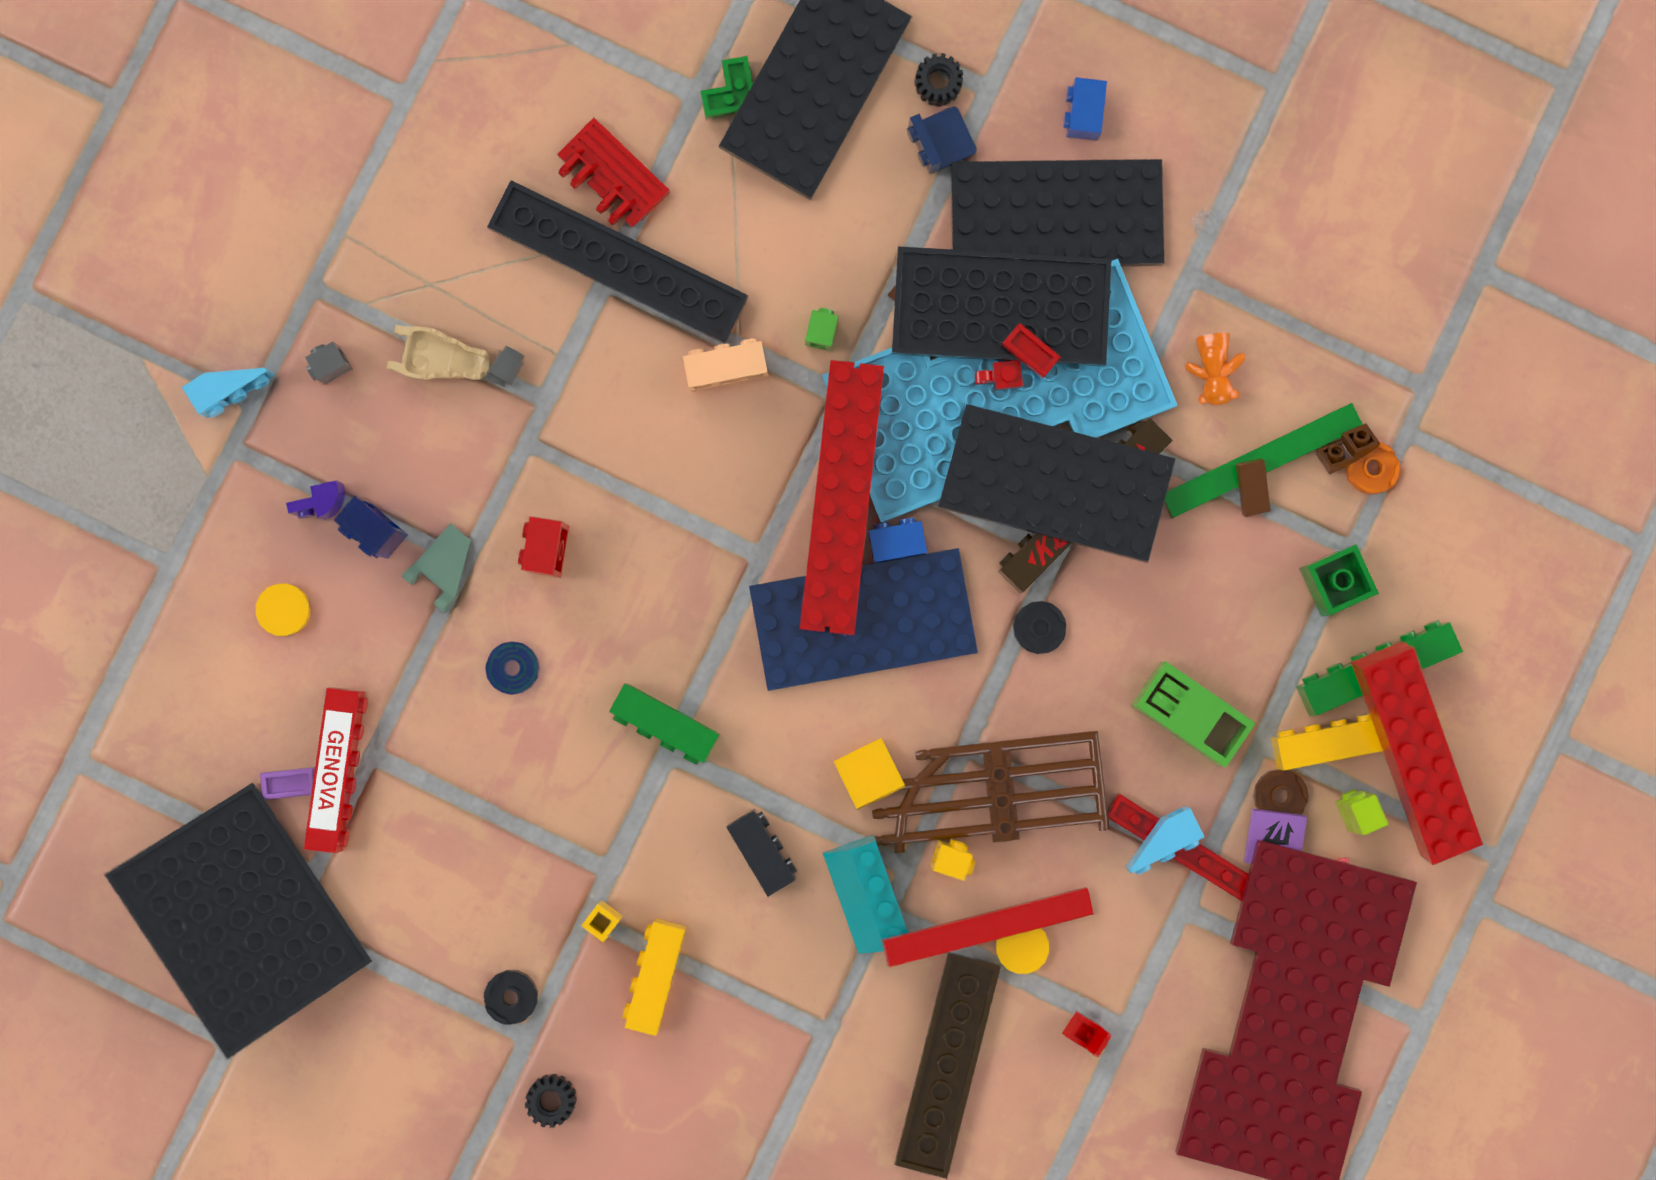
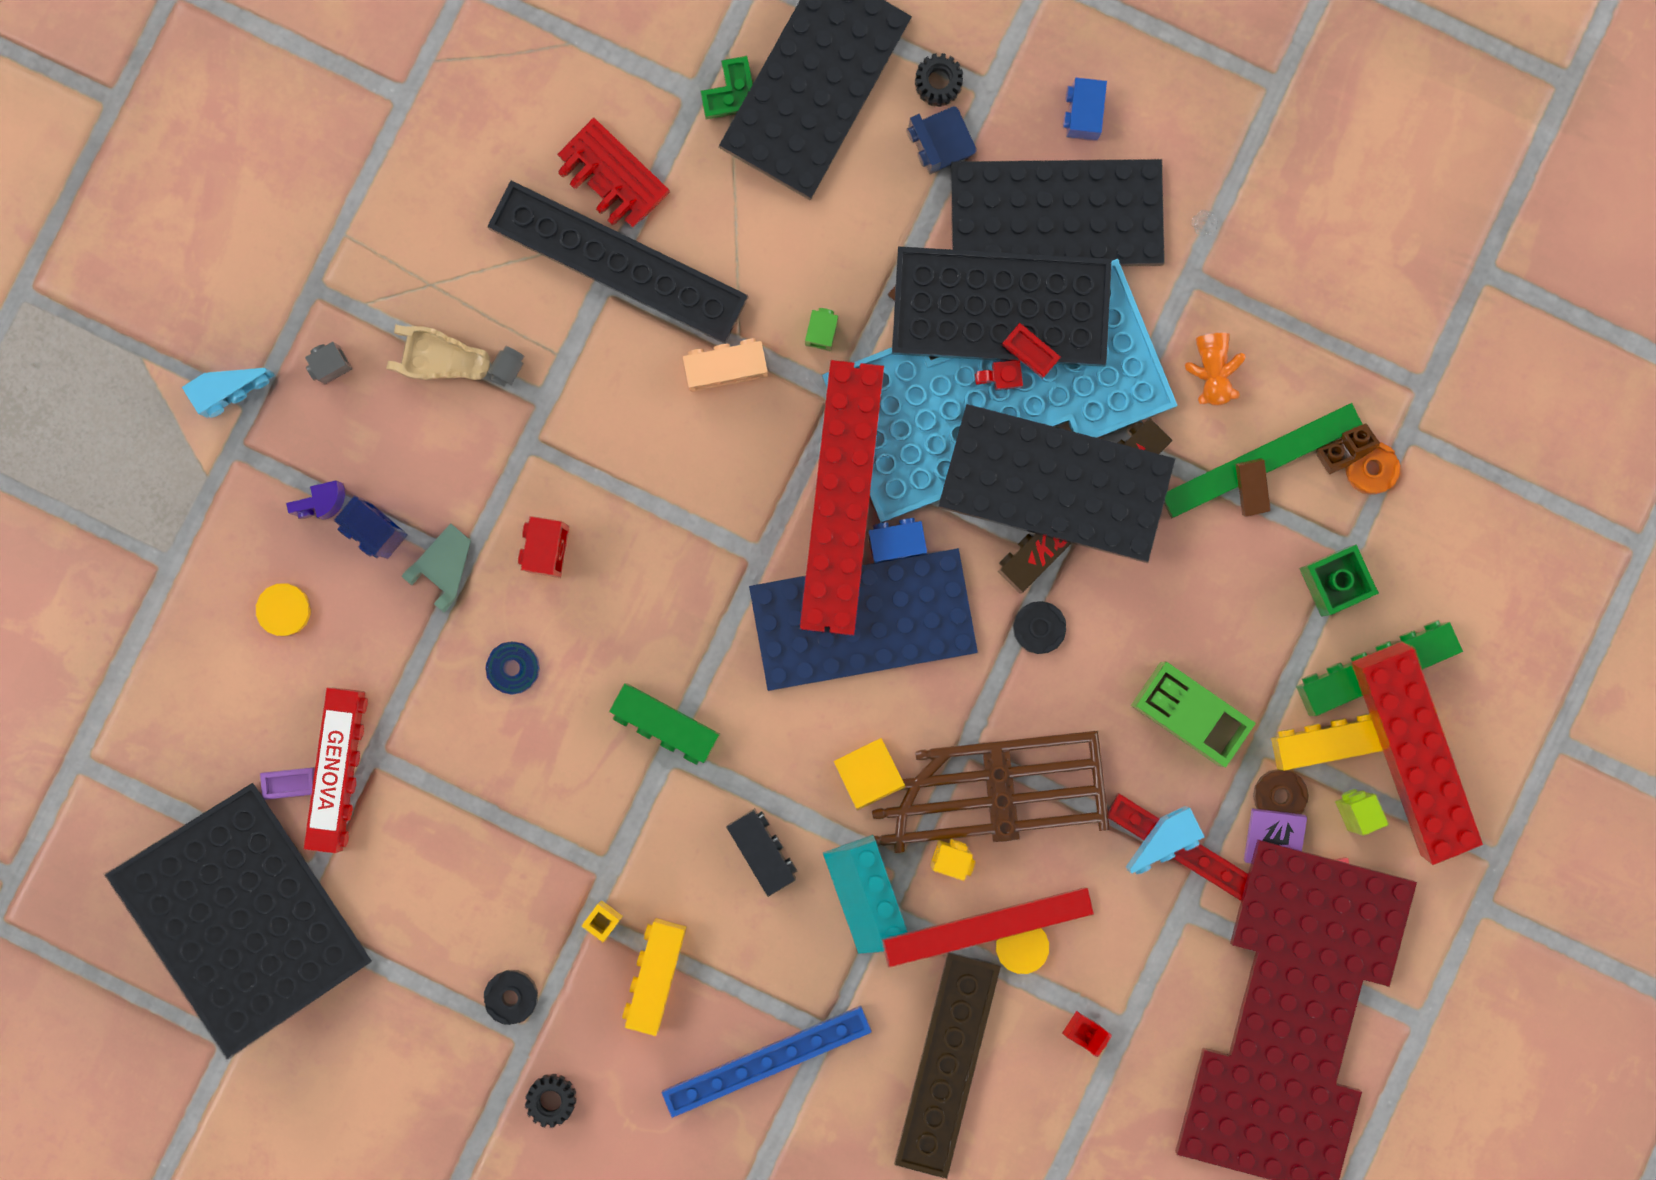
none -> blue plate [661,1006,872,1118]

